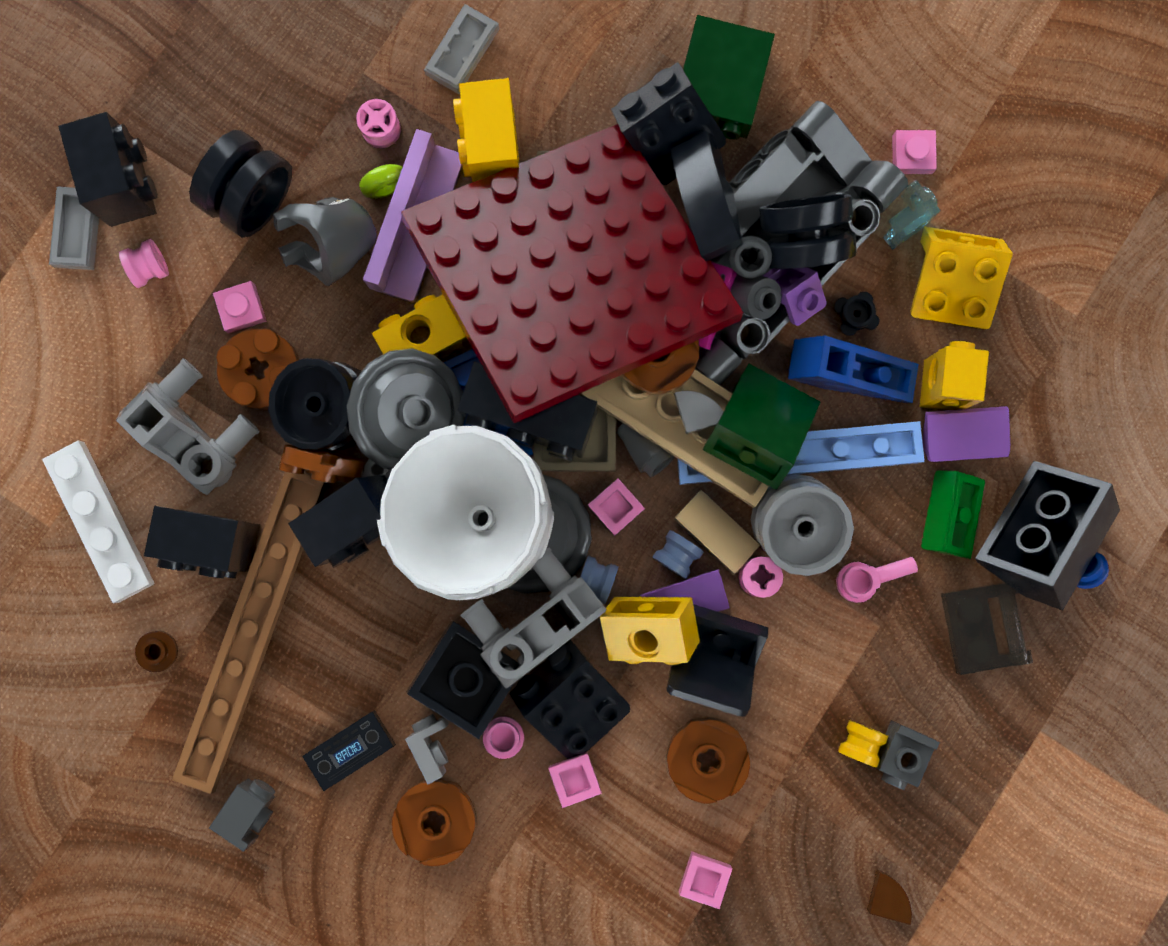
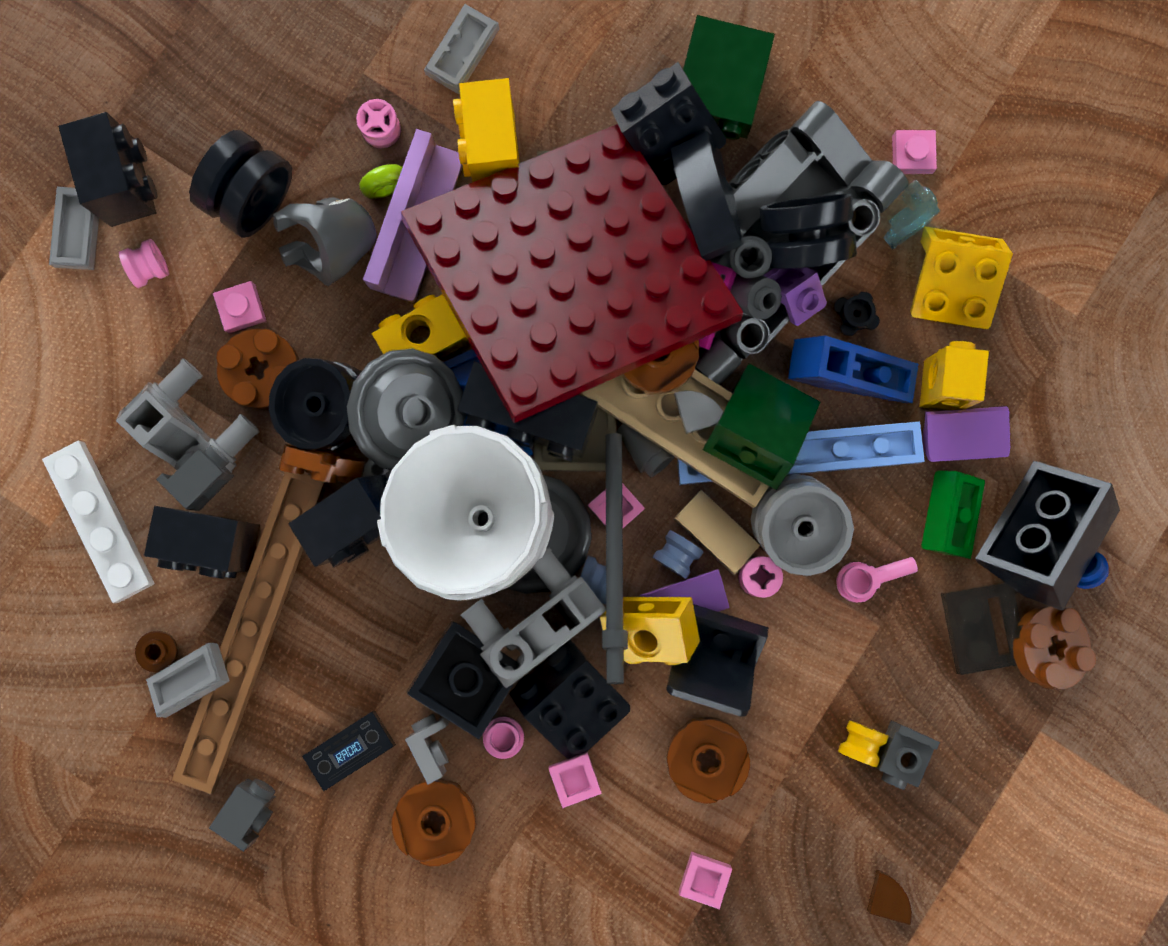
none -> light grey tile [146,643,230,718]
none -> dark grey brick [156,445,234,511]
none -> dark grey bar [602,433,628,684]
none -> dark orange plate [1013,606,1096,690]

